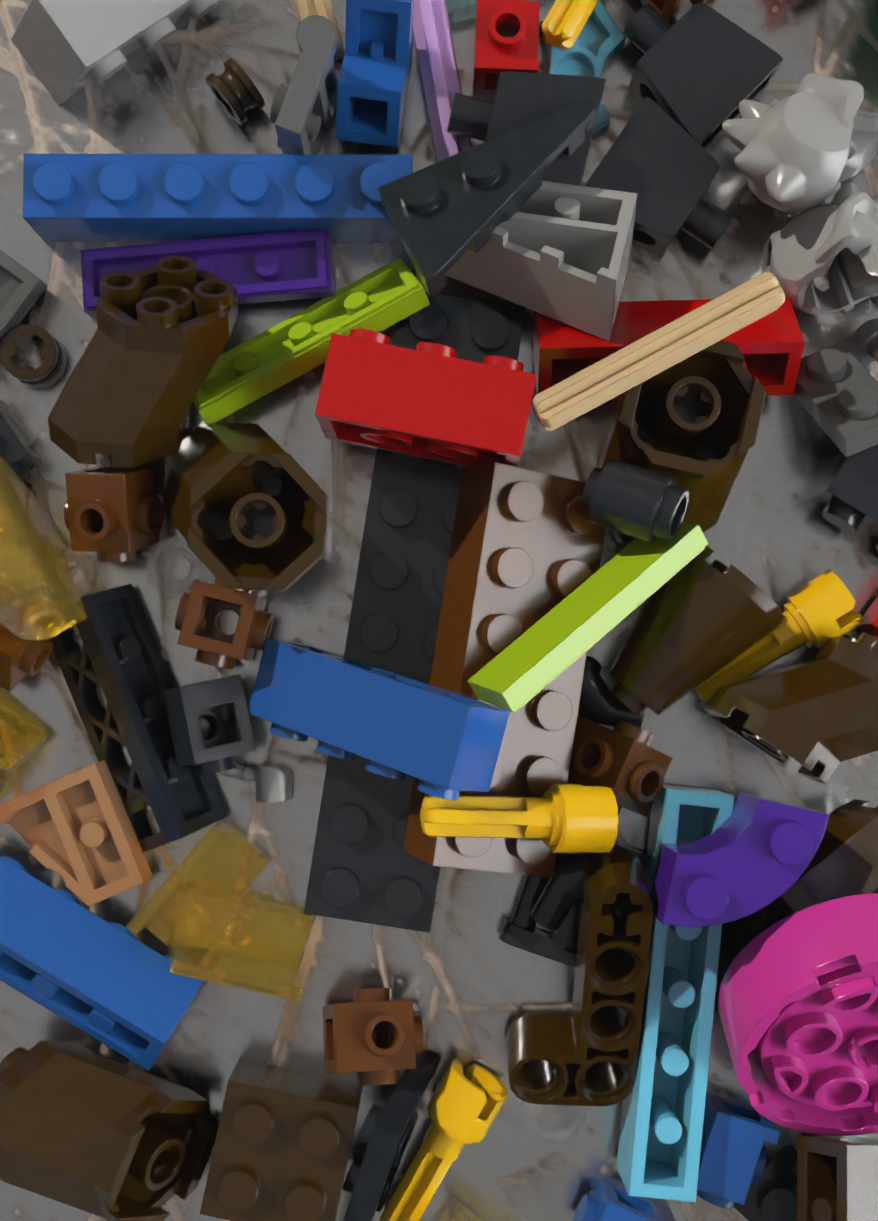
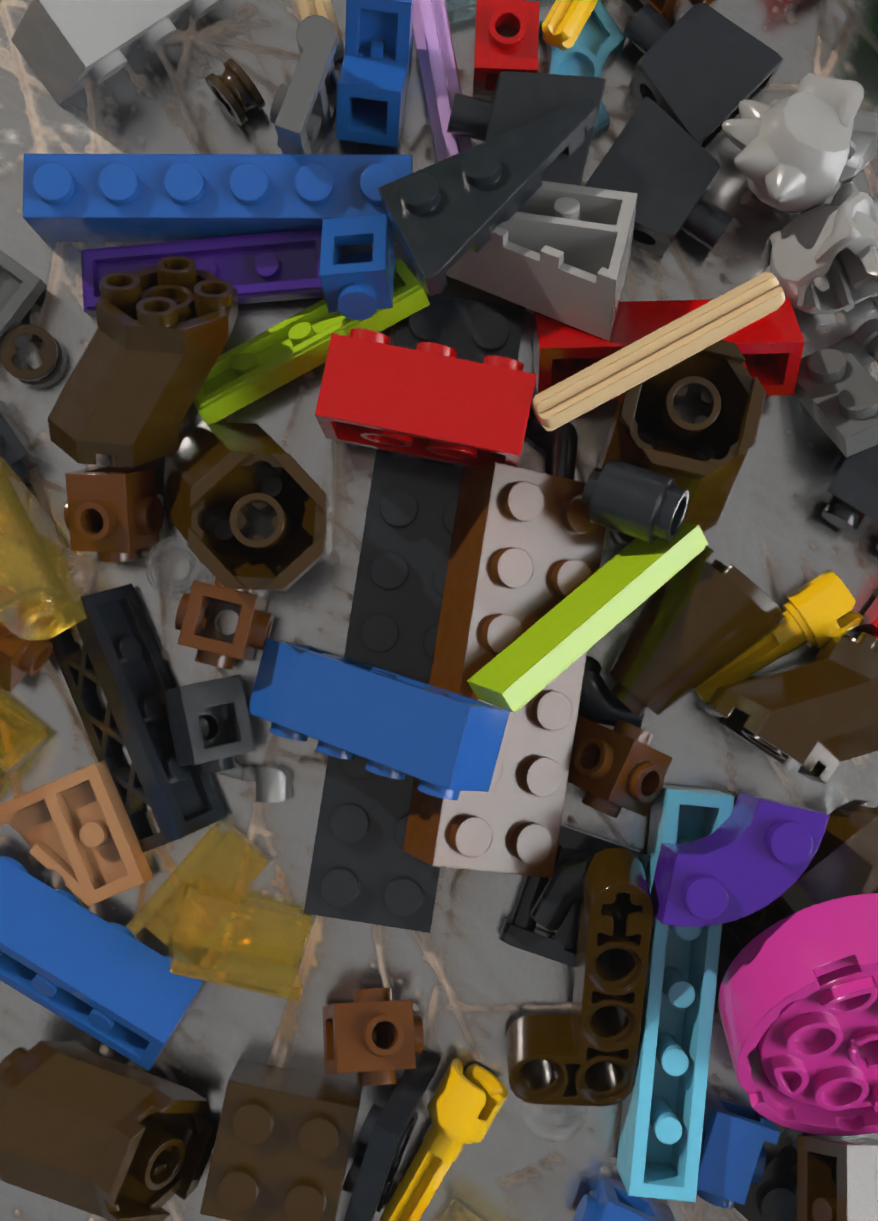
yellow piece [420,784,619,853] -> none
none -> blue brick [319,213,396,320]
none -> black arm [525,402,578,480]

